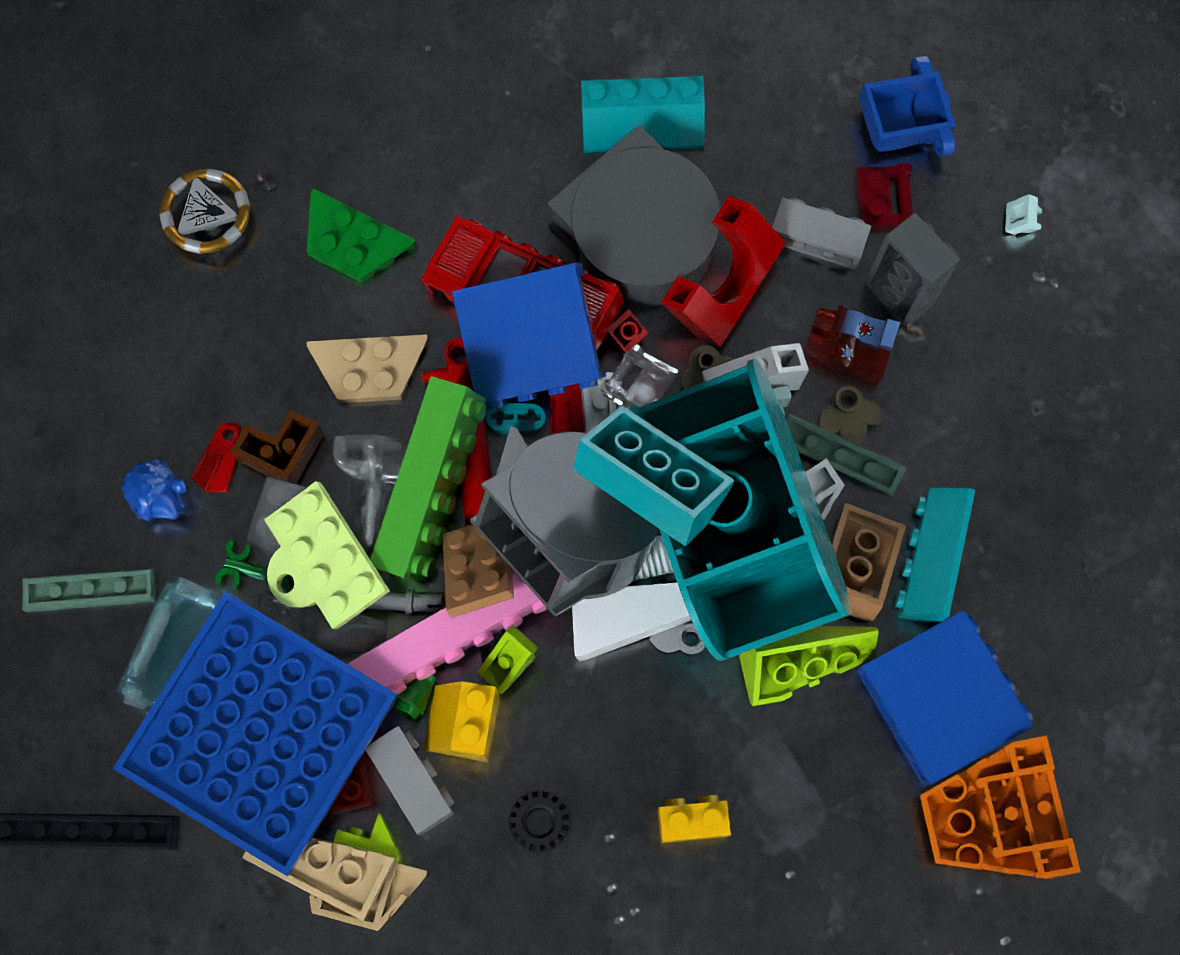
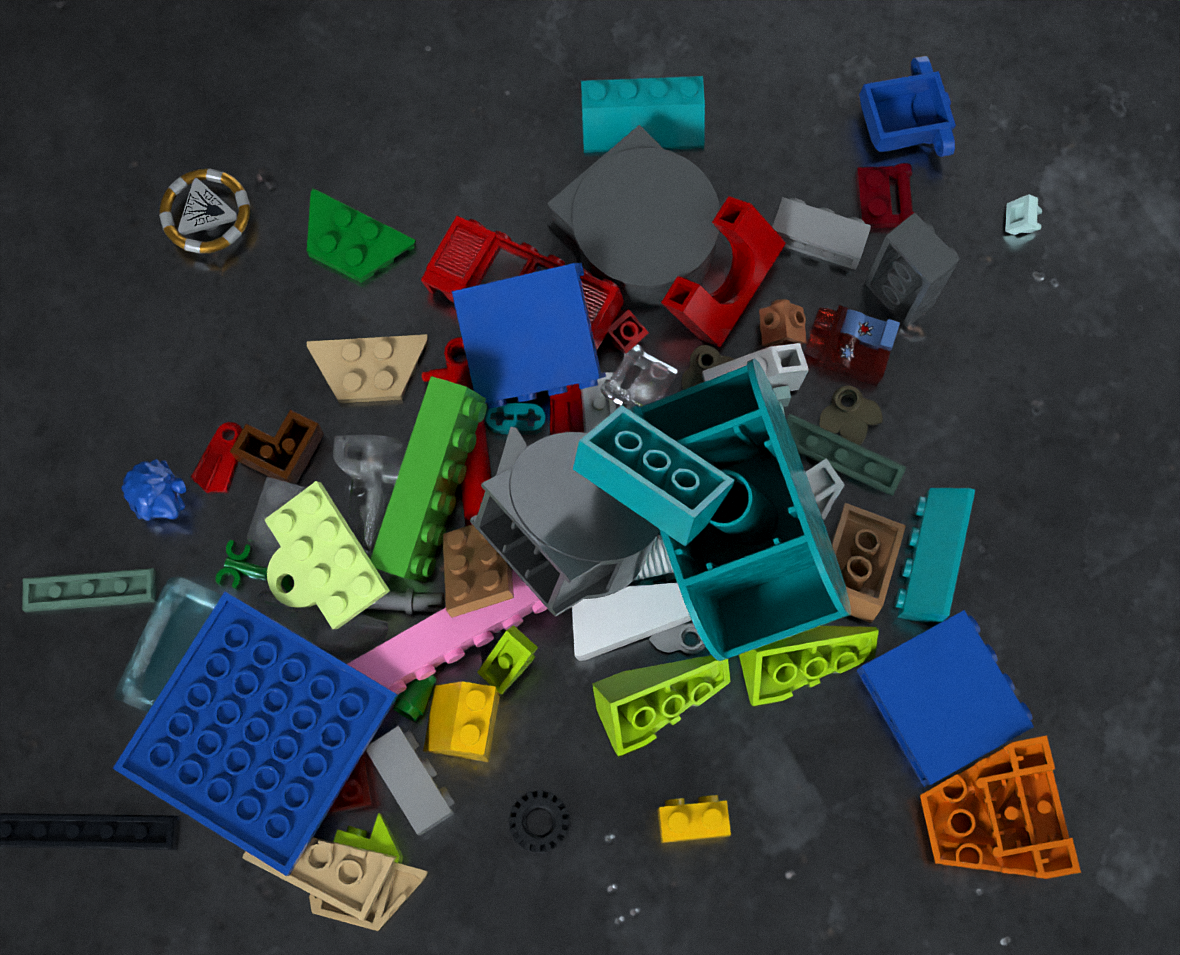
none -> lime wedge [592,655,731,757]
none -> nougat brick [759,299,807,347]

